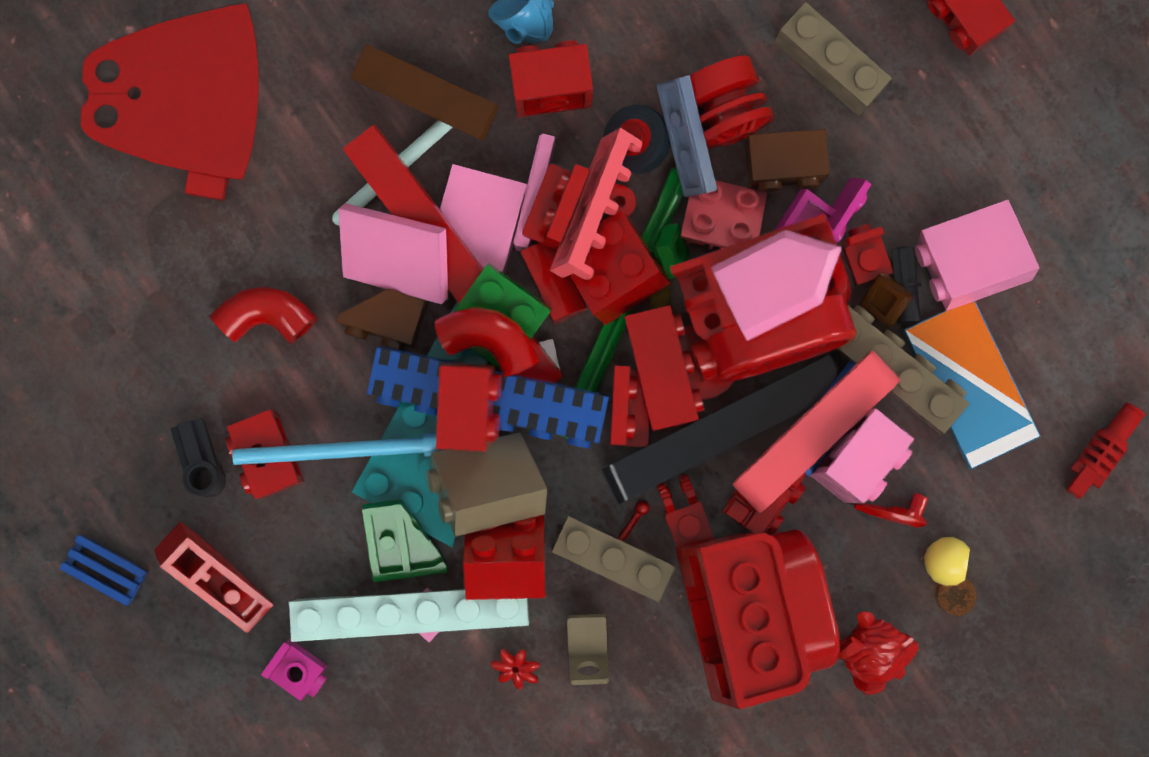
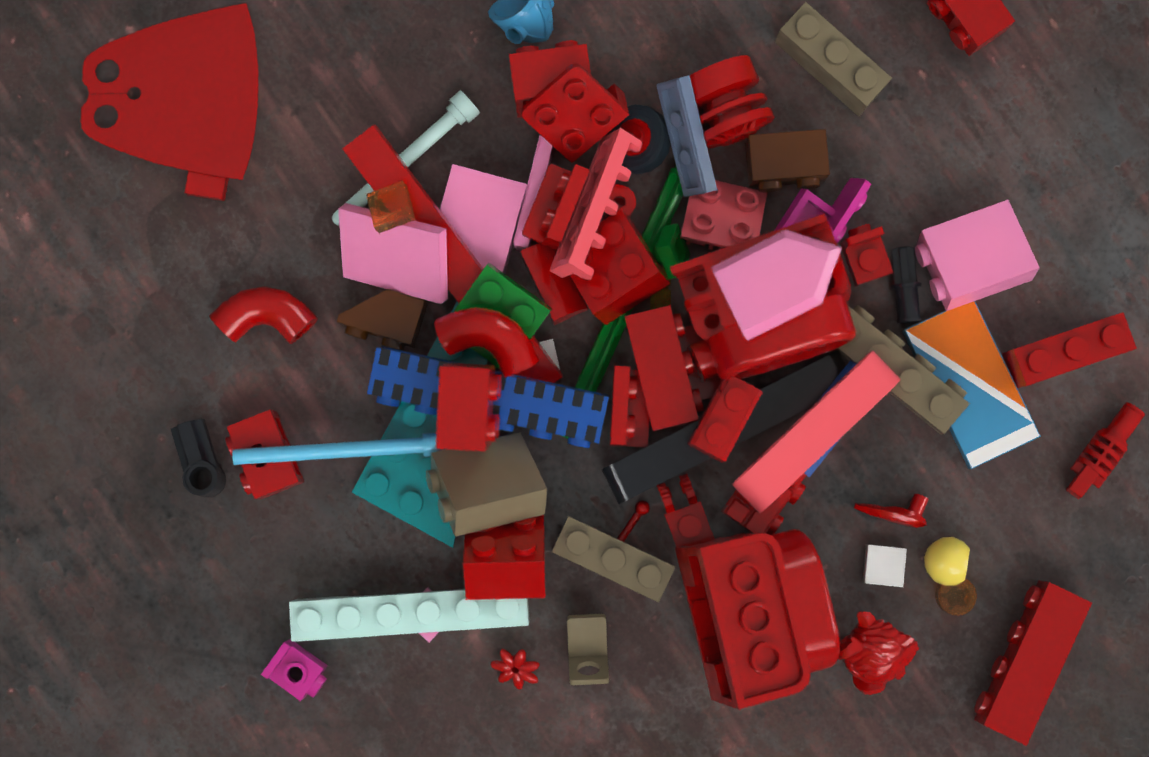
blue tile [59,534,149,606] -> none
red slope [154,521,274,634] -> none
reddish brown tile [350,44,500,141] -> none
wing [362,499,448,582] -> none
bright pink brick [811,409,914,503] -> none
reddish brown tile [859,273,914,327] -> none
none -> clear orange tile [366,181,415,233]
none -> red bracket [522,63,629,163]
none -> red brick [687,376,763,463]
none -> white tile [862,544,907,587]
none -> red brick [974,580,1092,746]
none -> red brick [1001,312,1137,388]

